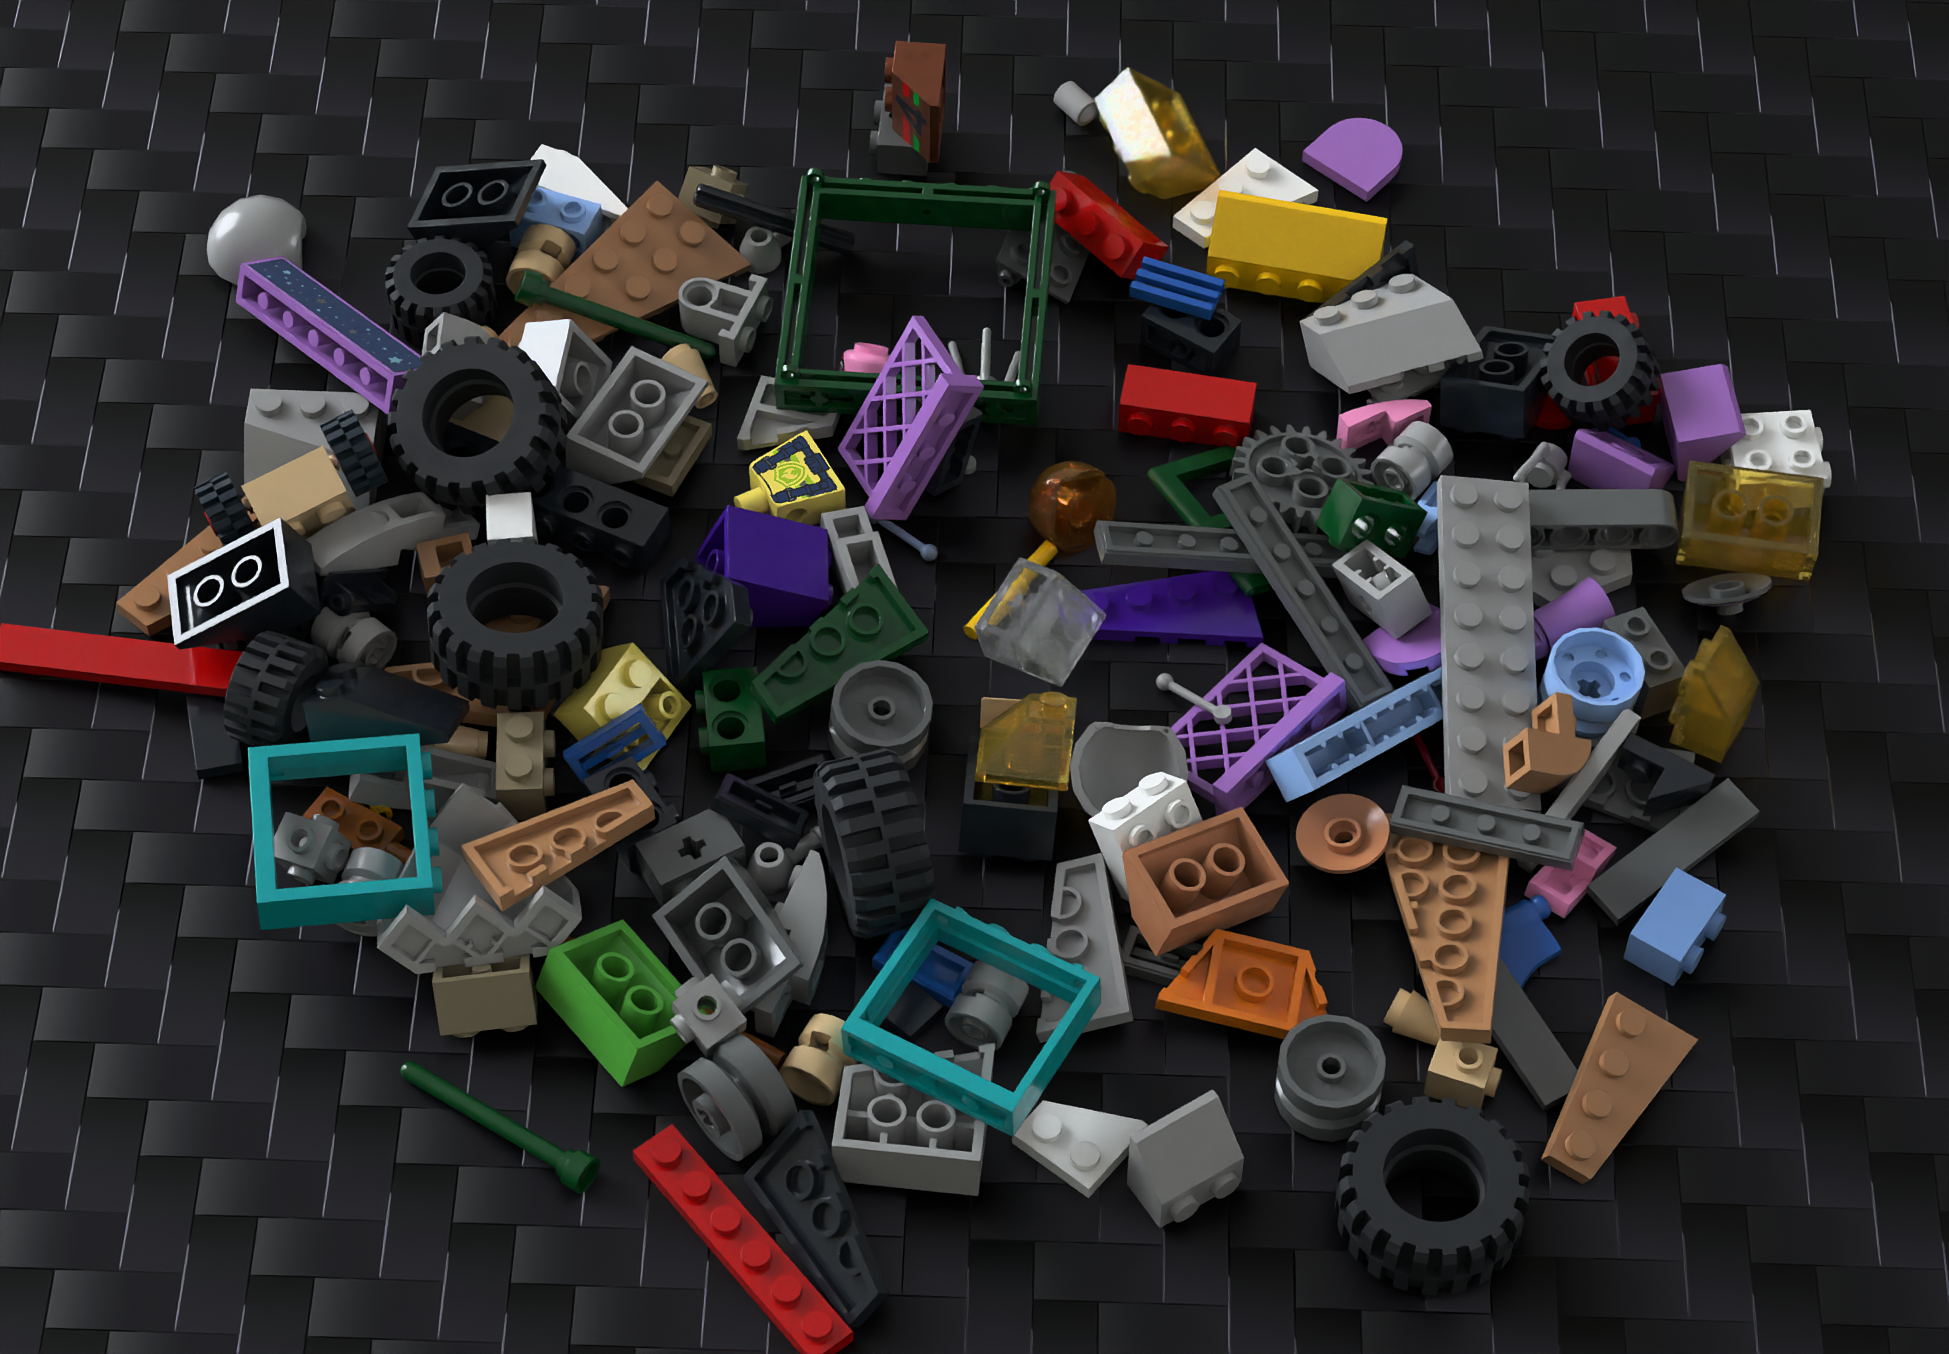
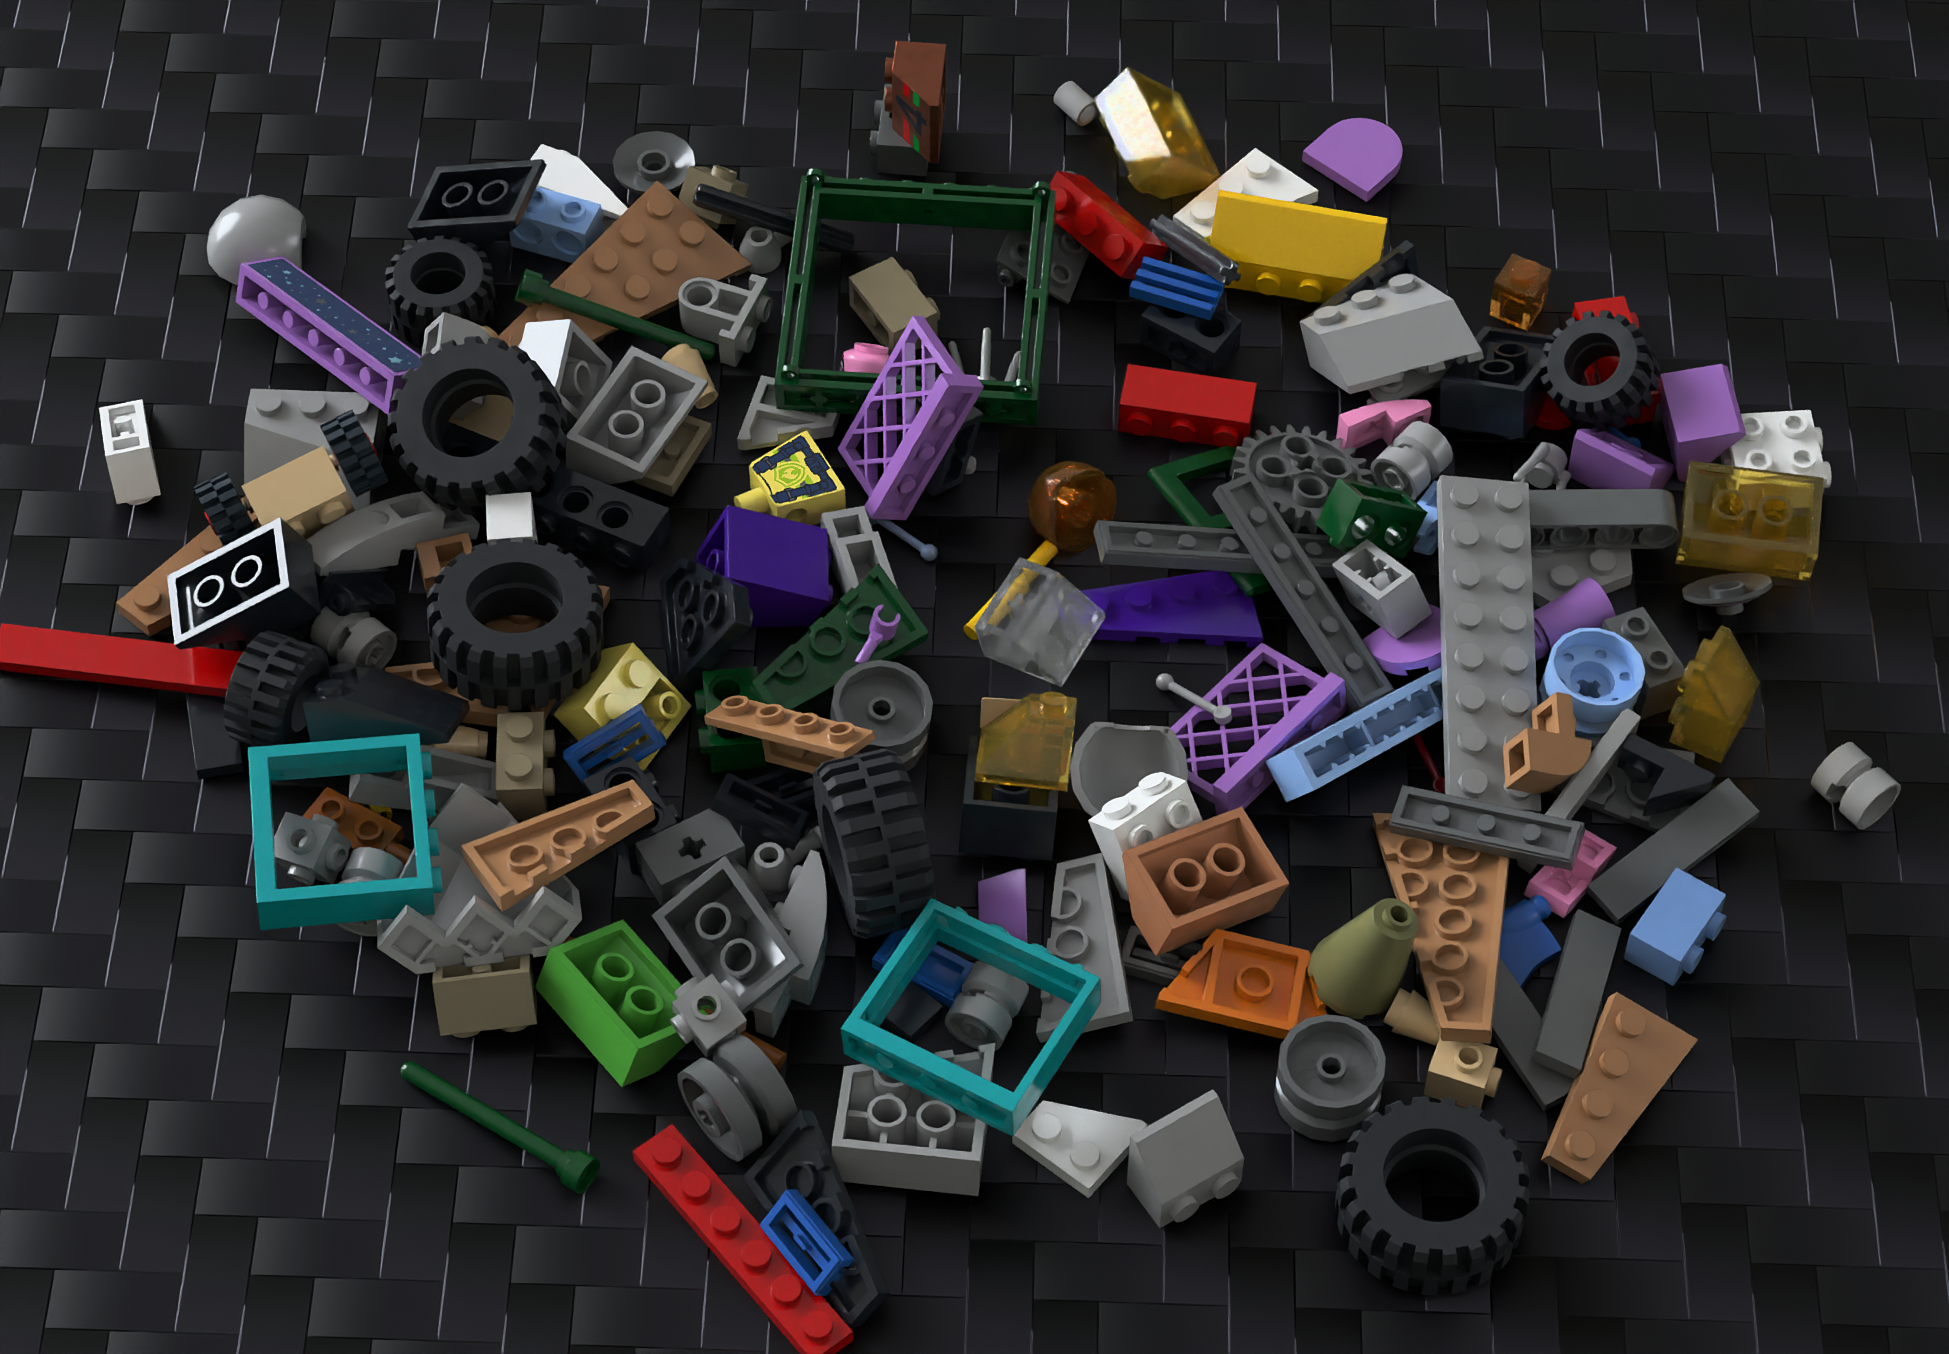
tan wheel [506,223,576,295] -> none
tan wheel [779,1013,858,1106] -> none
nougat dish [1296,794,1390,874] -> none
none -> white slope [99,399,161,505]
none -> dark grey dish [613,131,696,195]
none -> medium nougat bracket [704,695,876,774]
none -> blue tile [759,1189,855,1296]
none -> dark tan brick [849,257,940,355]
none -> medium lavender hand [854,605,900,665]
none -> medium lavender slope [978,869,1027,943]
none -> black axle [1149,214,1241,286]
none -> olive cone [1308,898,1418,1019]
none -> clear orange brick [1489,254,1551,331]
none -> dark grey tile [1530,909,1622,1079]
none -> light grey wheel [1811,742,1901,829]

